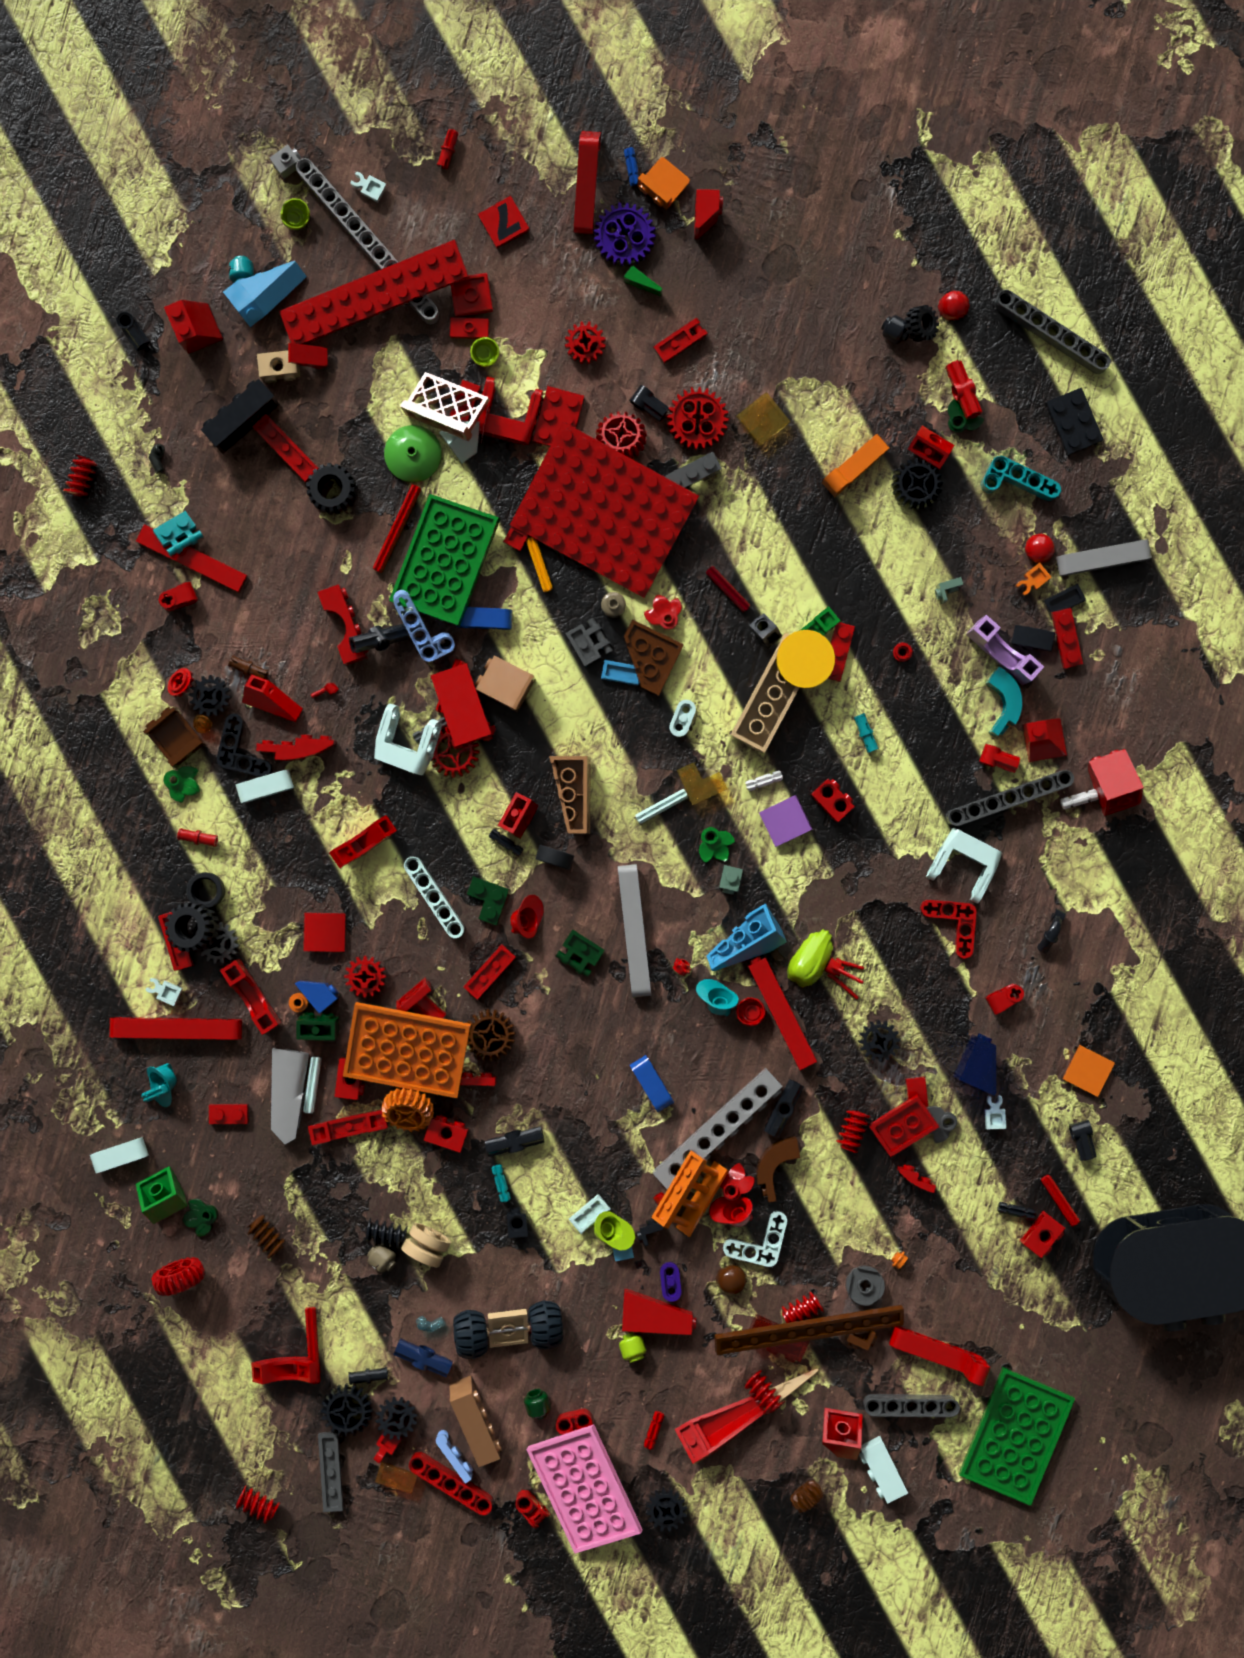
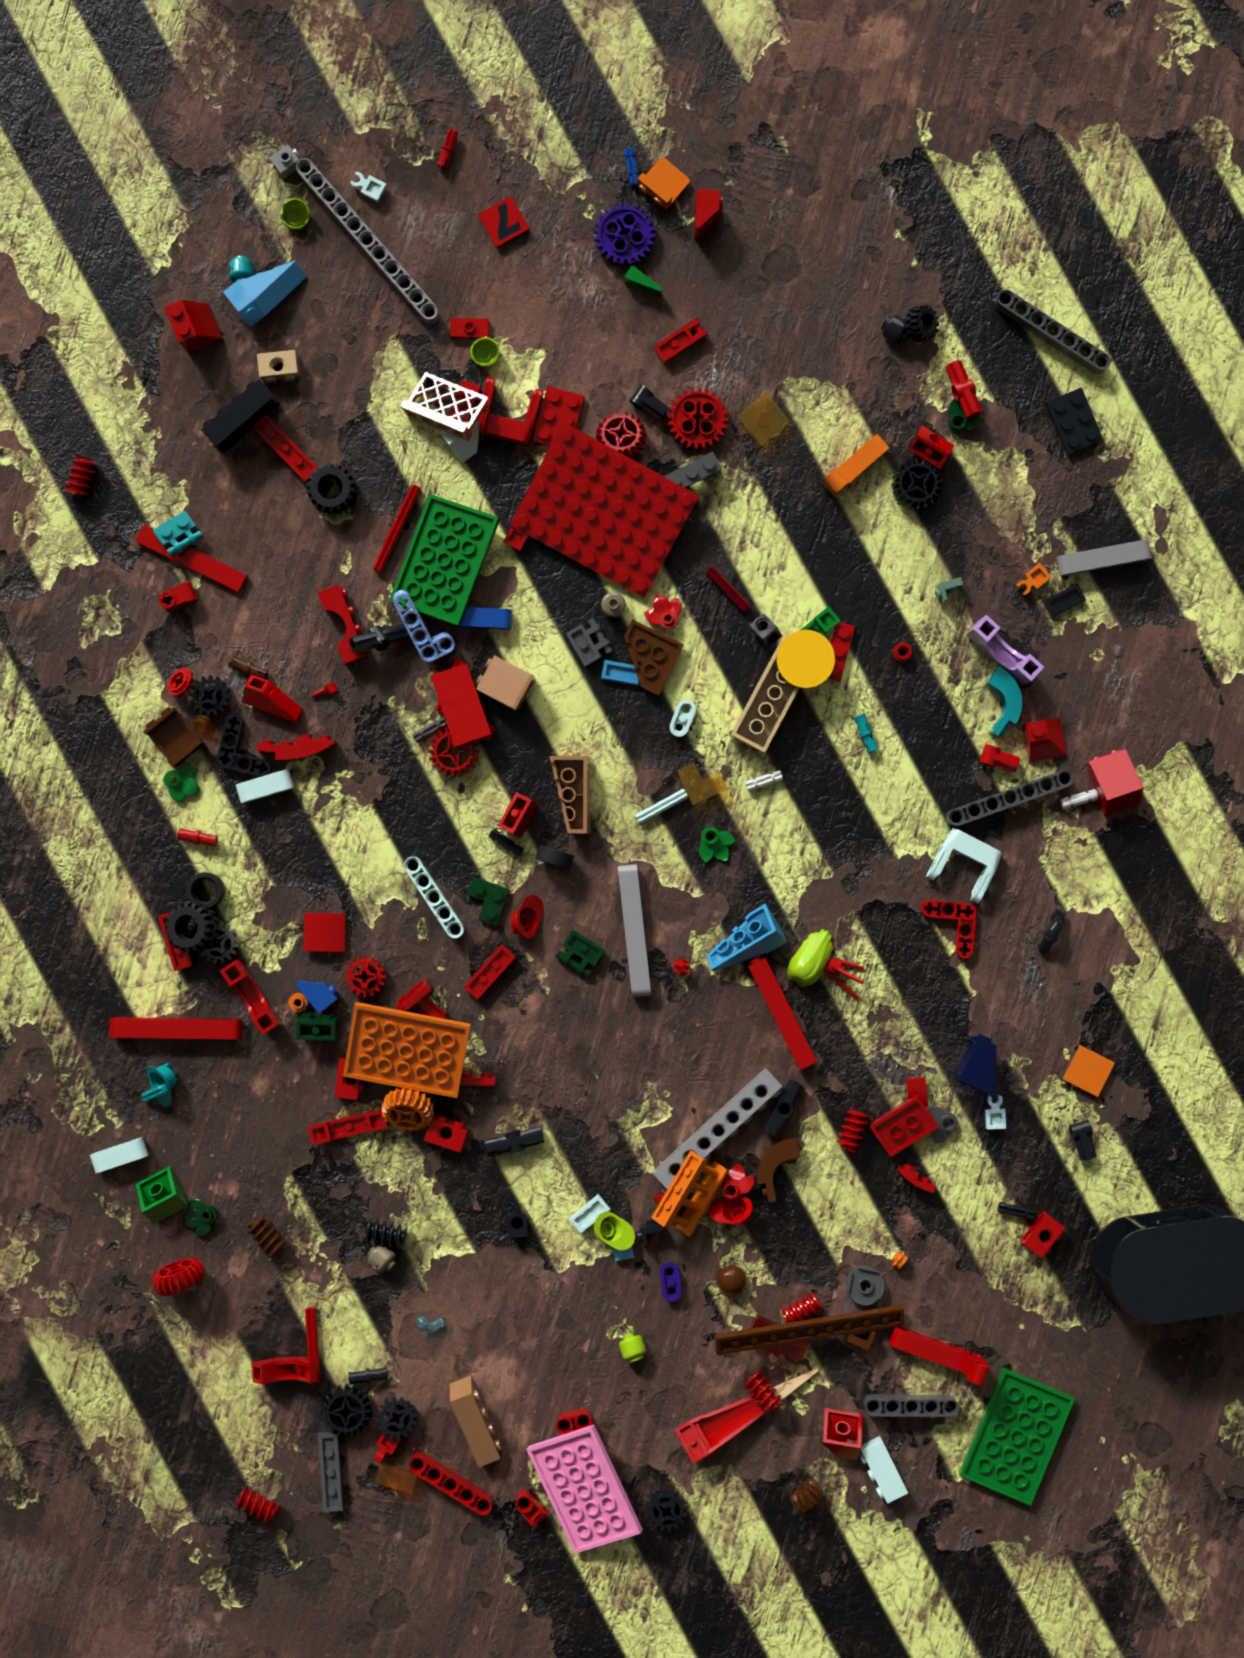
black piece [116,312,150,351] -> none
light aqua plate [145,978,183,1006] -> none
pearl dark grey arm [149,444,165,474] -> none
red plate [209,1104,249,1124] -> none
light grey panel [271,1048,309,1144] -> none
red plate [279,239,469,345] -> none
red slope [288,343,328,369] -> none
light aqua axle [303,1056,322,1114] -> none
red arch [329,815,397,868] -> none
light aqua connector [374,704,442,775] -> none
bright green dish [384,425,442,483] -> none
dark blue piece [393,1338,453,1377] -> none
tan wheel [401,1223,451,1268] -> none
light blue plate [436,1430,473,1484] -> none
red plate [450,273,493,318] -> none
black plate [453,1300,563,1359] -> none
reddish brown gear [467,1009,516,1061] -> none
teal axle [492,1164,511,1202] -> none
dark green head [524,1389,551,1420] -> none
light orange axle [526,537,553,592] -> none
red gear [565,321,606,364] -> none
red beam [573,131,601,234] -> none
red slope [622,1289,696,1335] -> none
blue beam [630,1055,674,1112] -> none
red axle [644,1411,664,1450] -> none
teal piece [696,979,739,1016] -> none
sand green bracket [719,865,743,894] -> none
light aqua beam [723,1211,787,1267] -> none
red hair [736,997,766,1027] -> none
medium lavender slope [759,795,812,847] -> none
red brick [810,779,855,823] -> none
black gear [858,1019,901,1062] -> none
red hair [938,291,970,320] -> none
teal beam [980,456,1061,501] -> none
red piece [985,984,1024,1015] -> none
black slope [1012,625,1055,652] -> none
red hair [1025,533,1055,564] -> none
red axle [1041,1175,1080,1226] -> none
red plate [1051,608,1083,669] -> none

